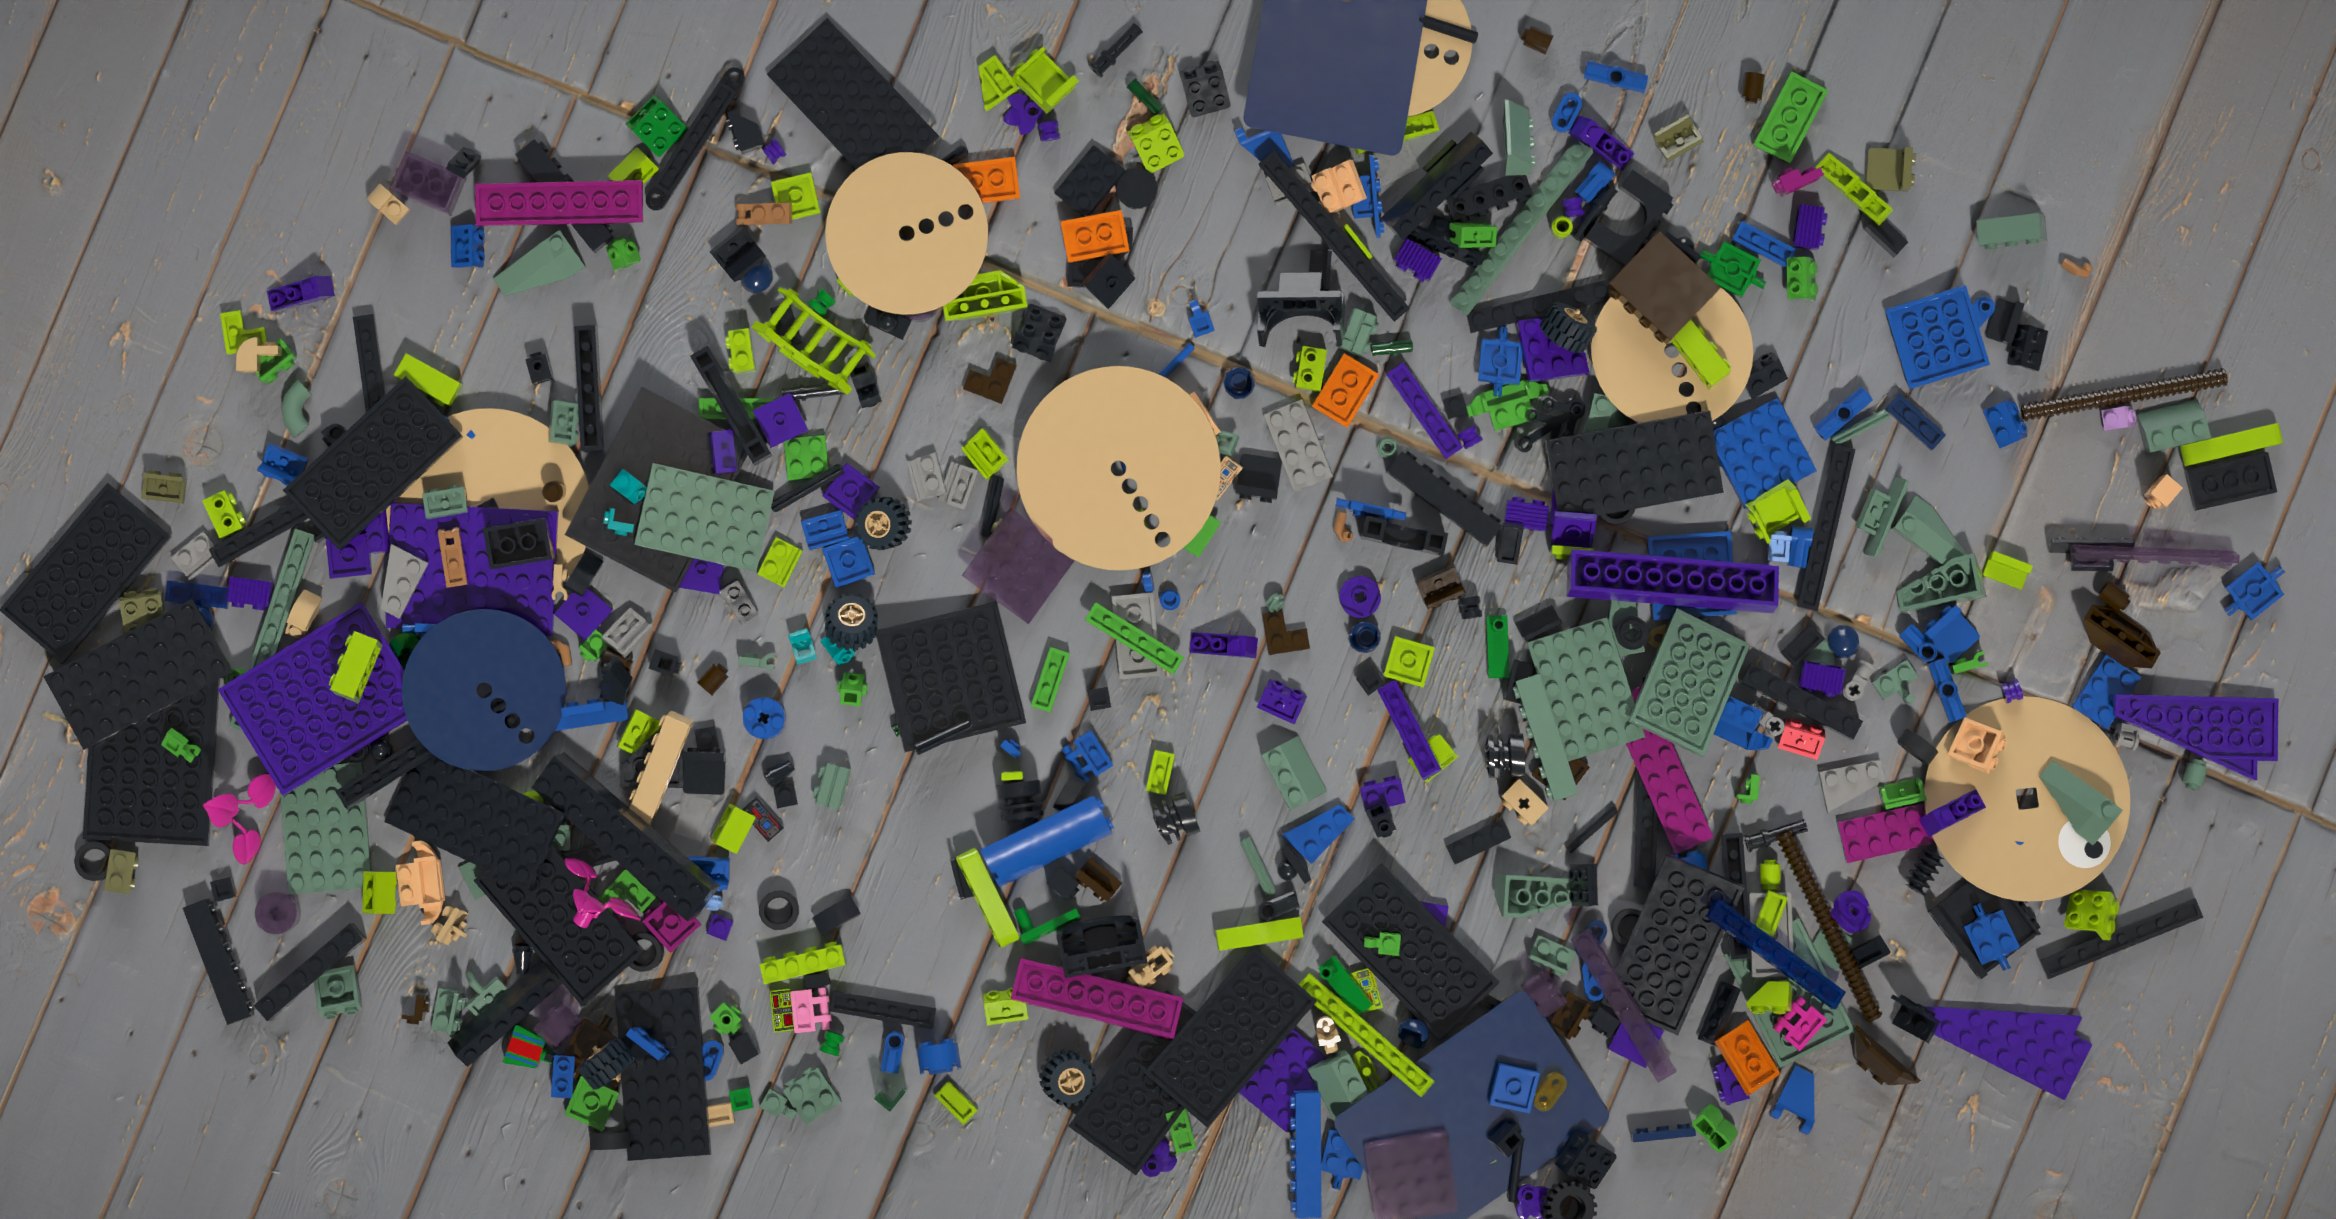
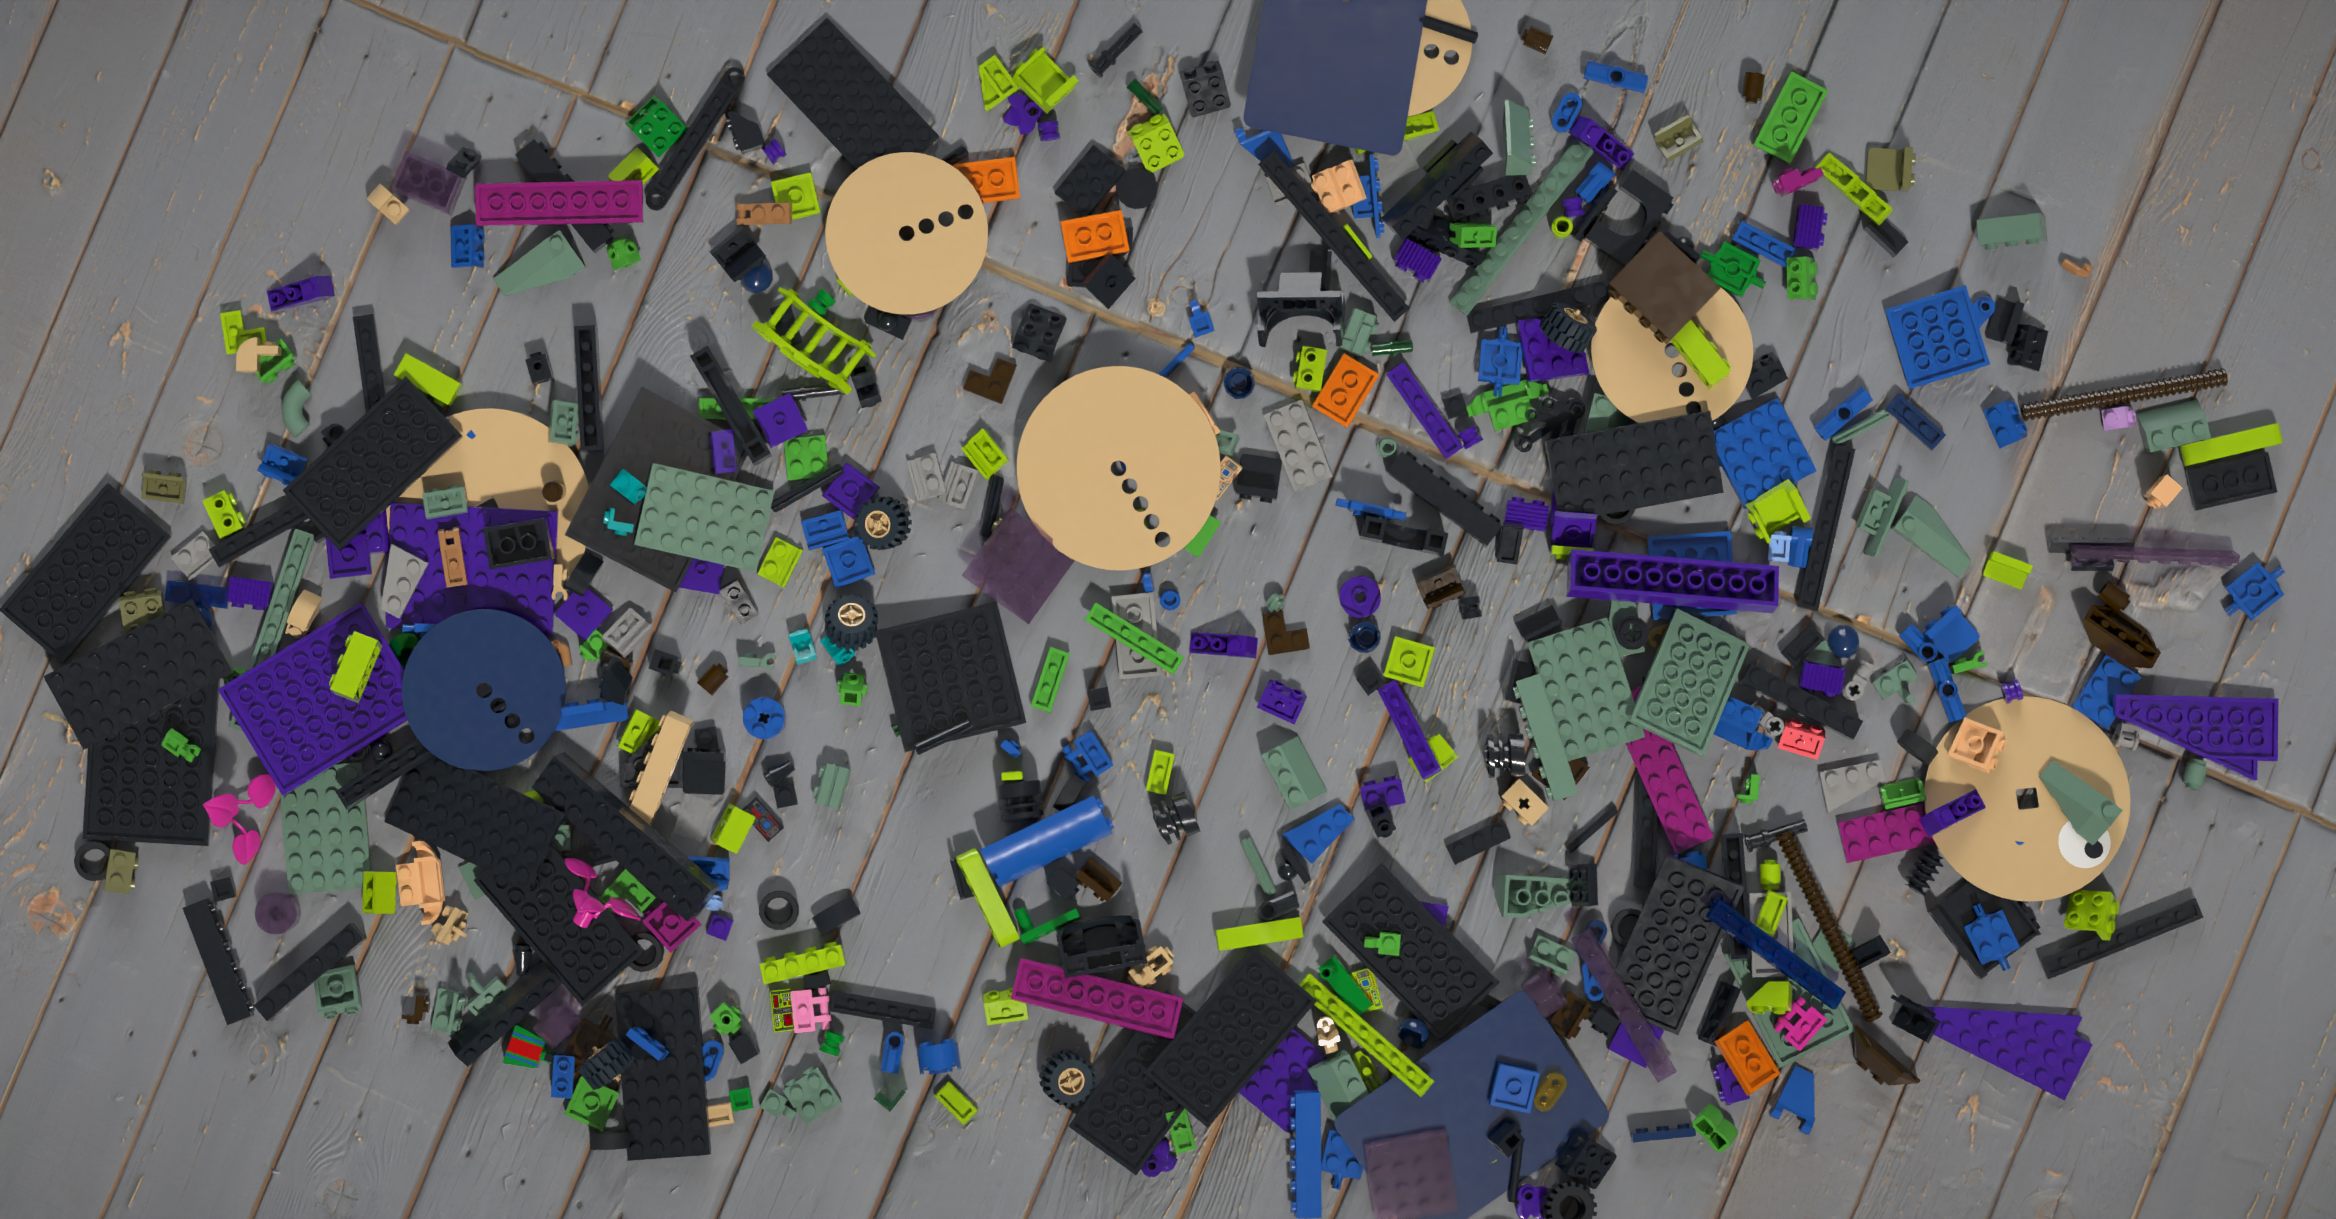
lime brick [725,328,757,374] -> none
lime wedge [943,270,1028,321] -> none
medium nougat arm [1333,512,1353,542] -> none
green piece [1486,615,1510,679] -> none
dark purple plate [1831,890,1871,933] -> none
sand green wedge [1897,553,1987,612] -> none

